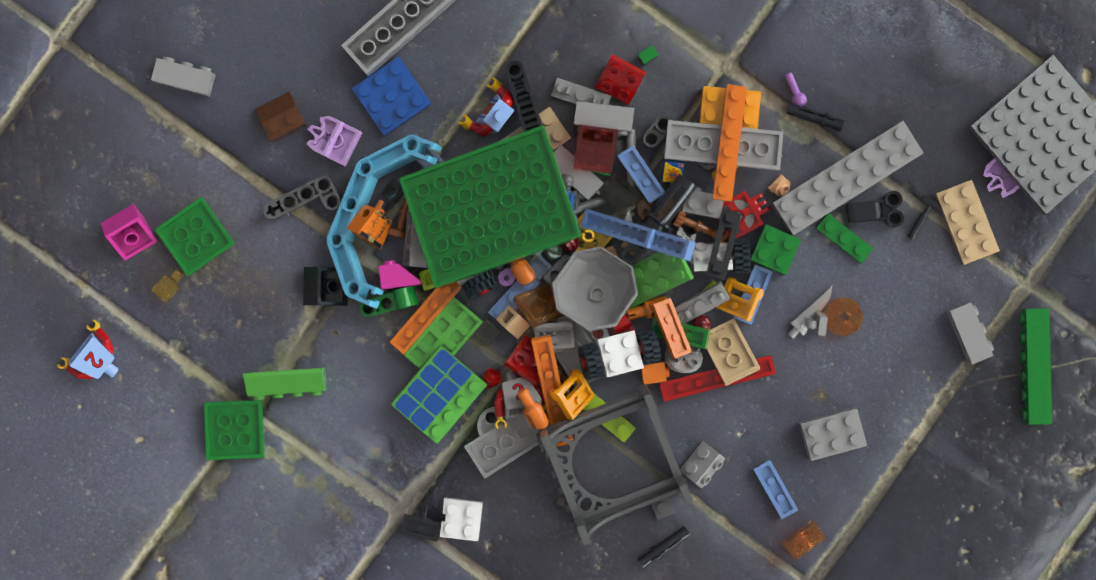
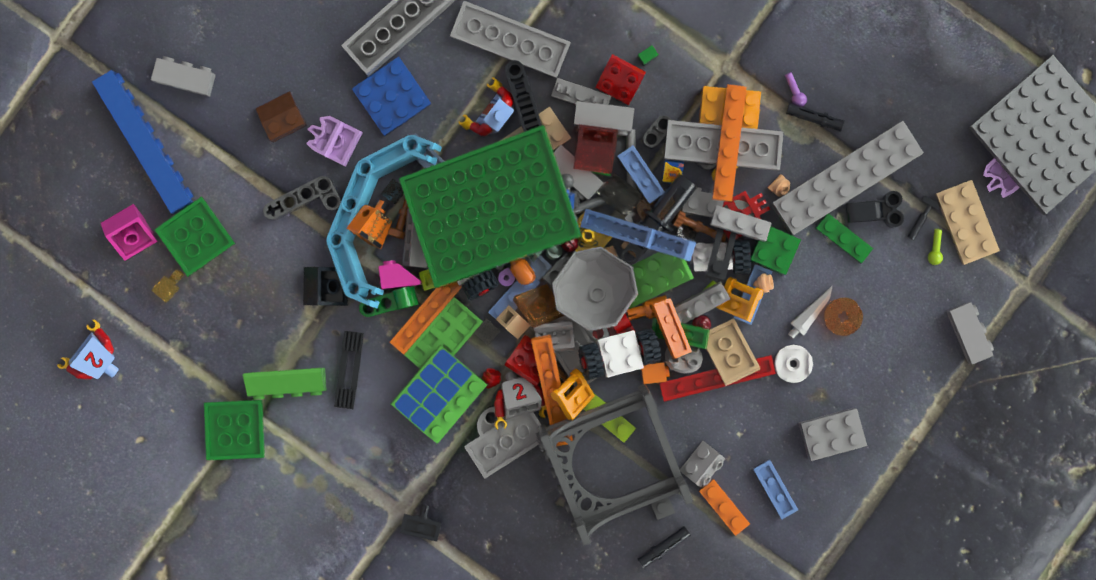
white piece [440,497,483,541] -> none
orange arm [516,388,549,429] -> none
clear orange brick [782,520,826,561] -> none
light grey tile [806,312,828,336] -> none
green brick [1019,308,1052,425] -> none
none -> blue brick [92,70,194,214]
none -> black container [334,331,364,409]
none -> light grey plate [450,1,571,79]
none -> orange plate [699,479,750,536]
none -> light grey plate [710,205,771,242]
none -> light nougat plate [753,273,774,293]
none -> white plate [774,345,813,383]
none -> lime bar [928,229,943,265]

